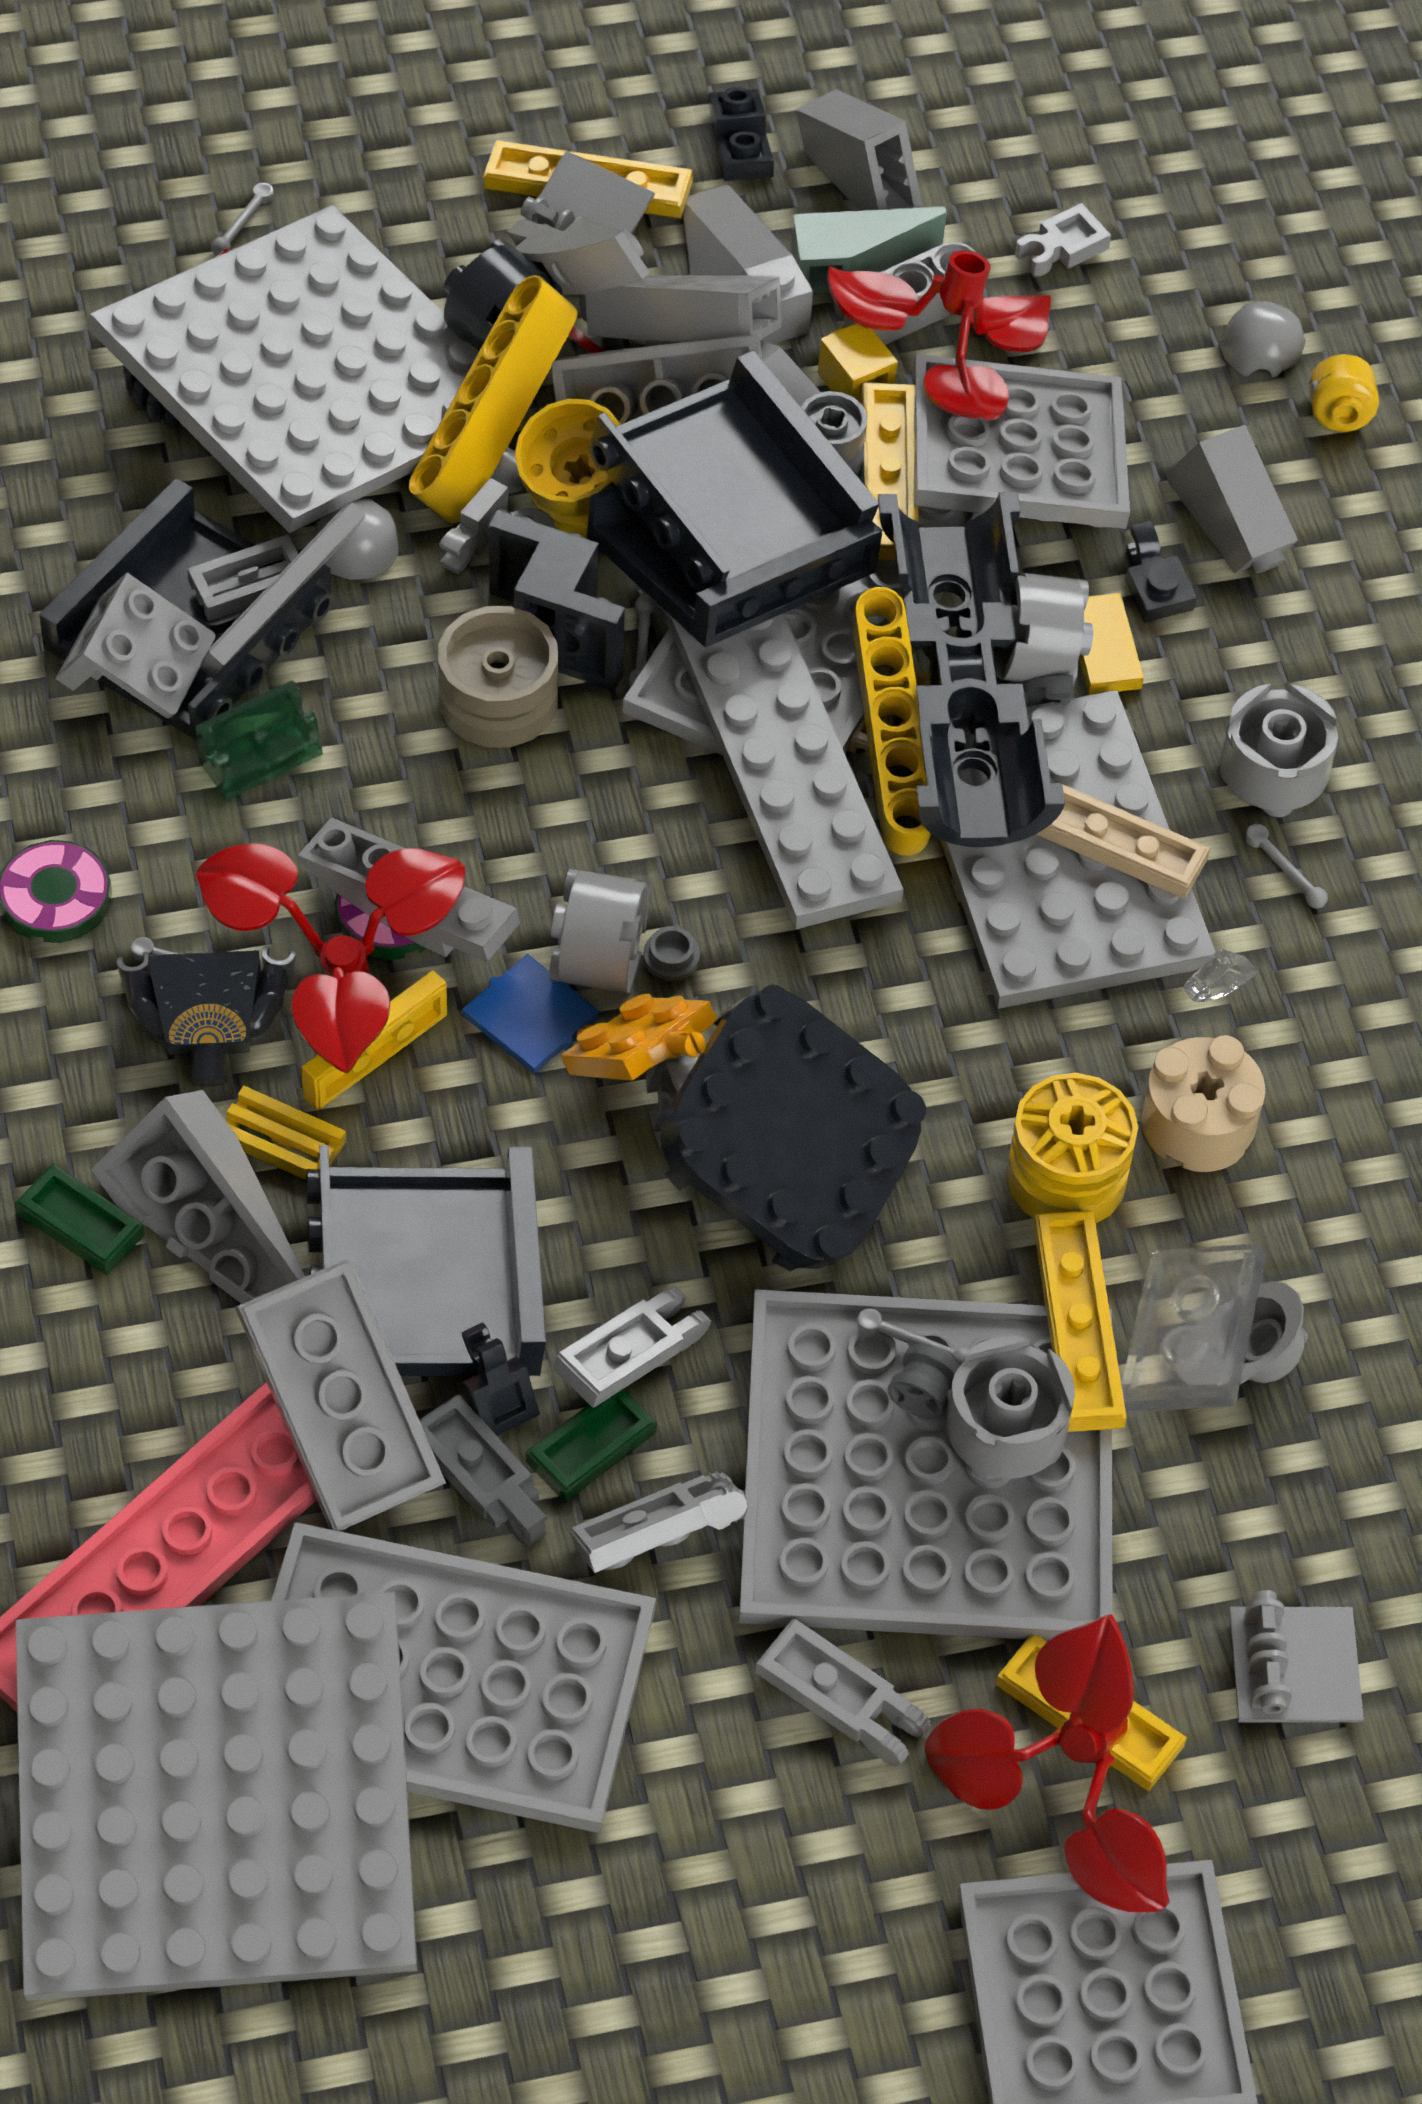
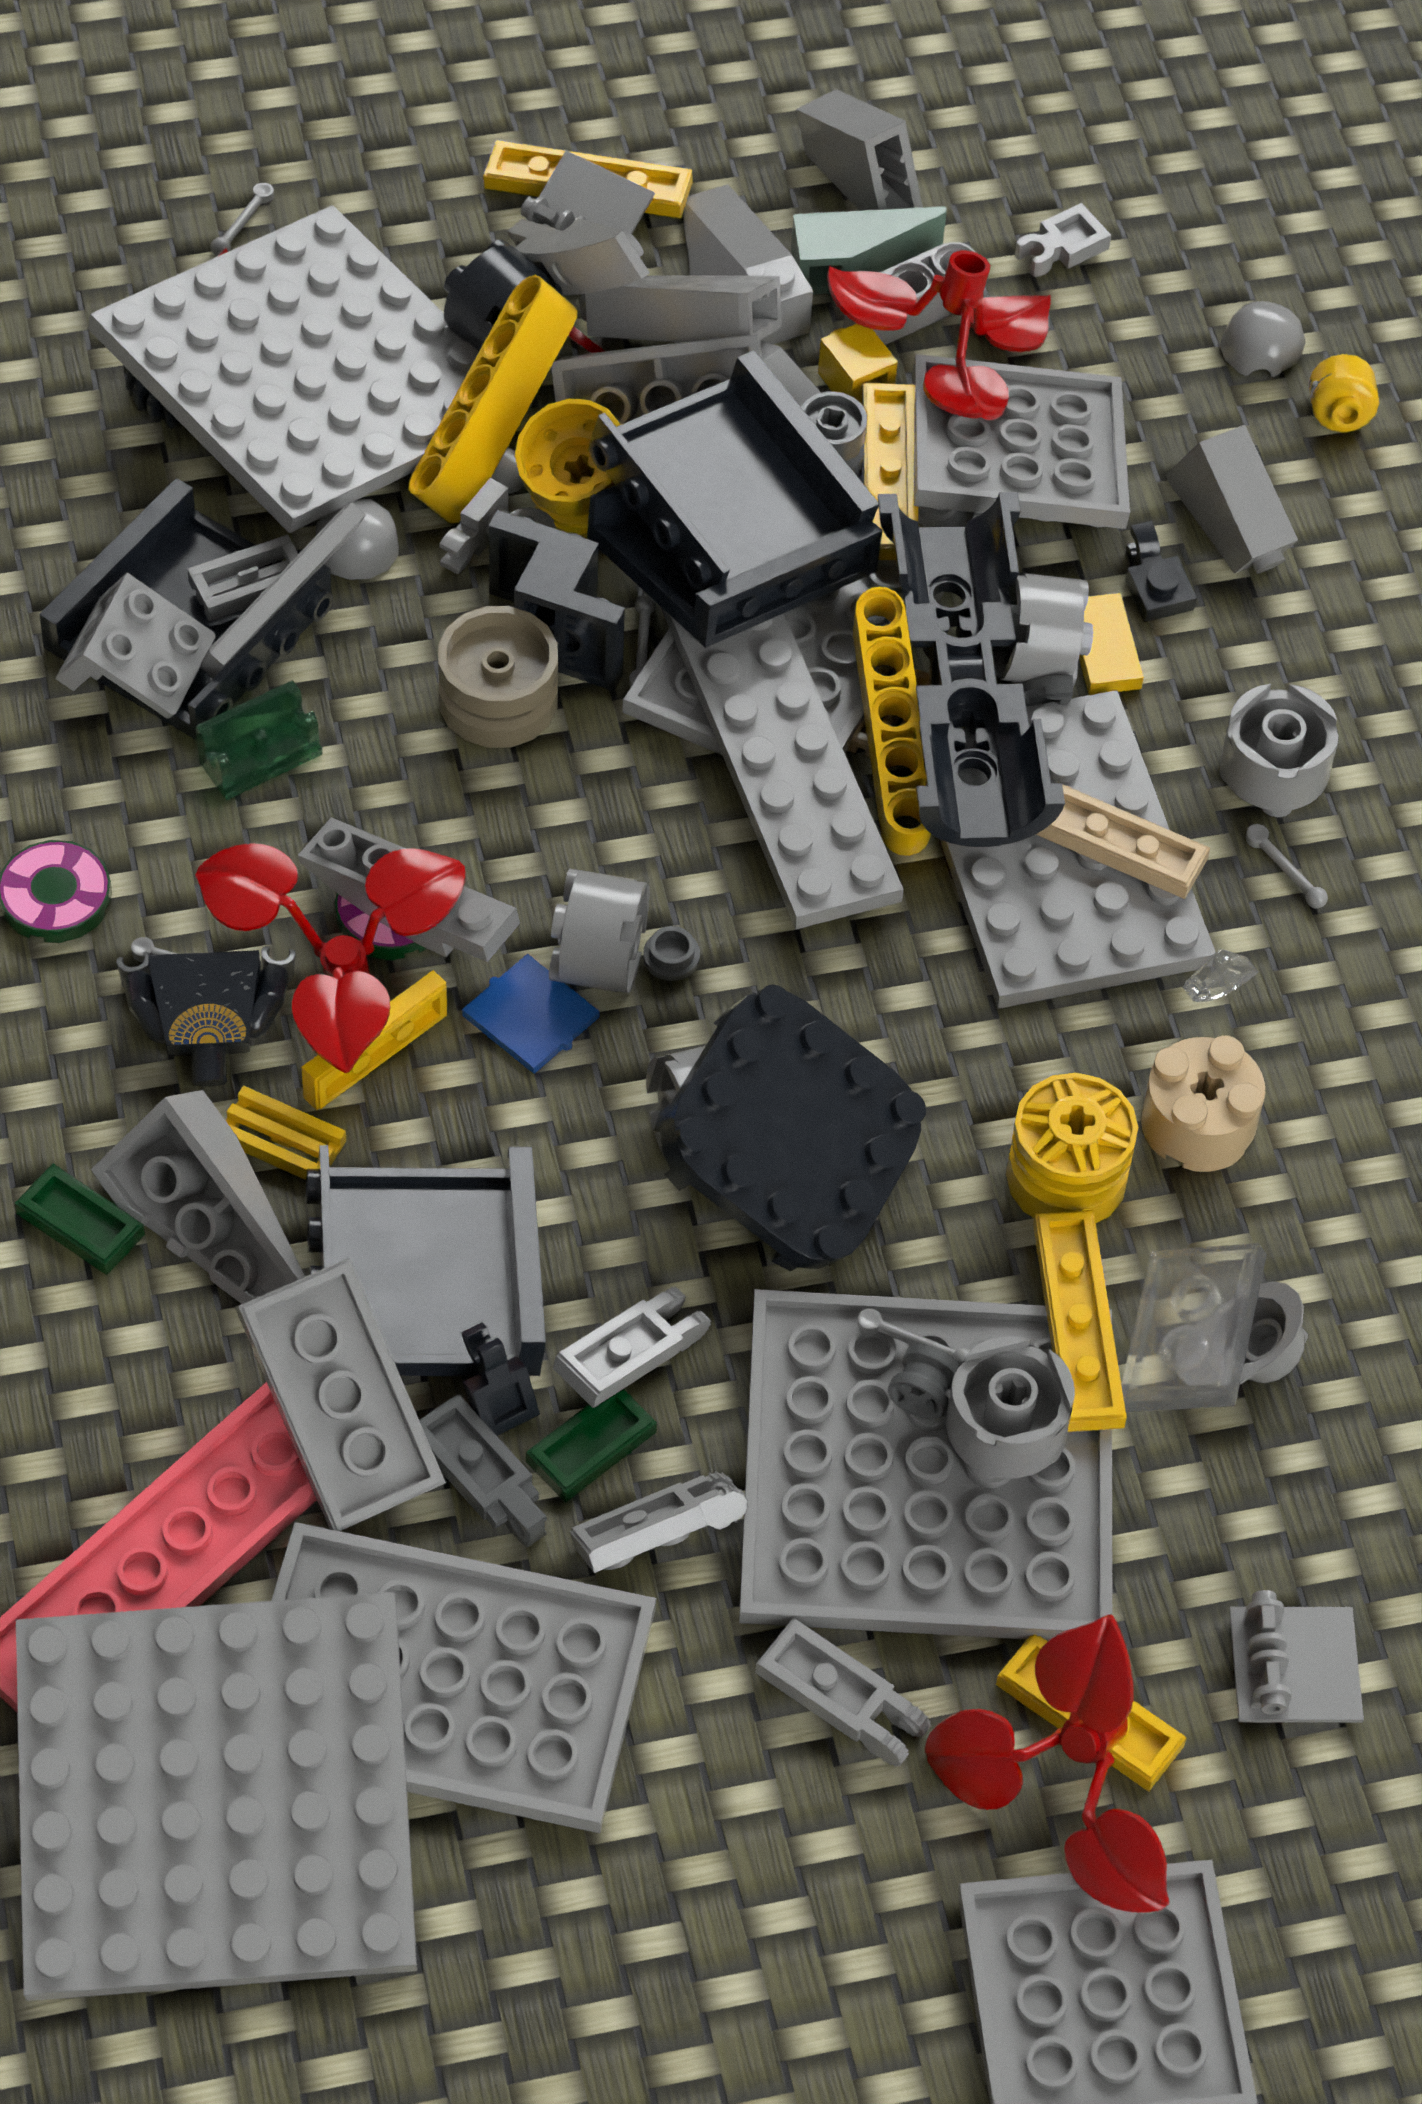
light orange plate [560,994,718,1081] -> none
black slope [709,87,774,181] -> none

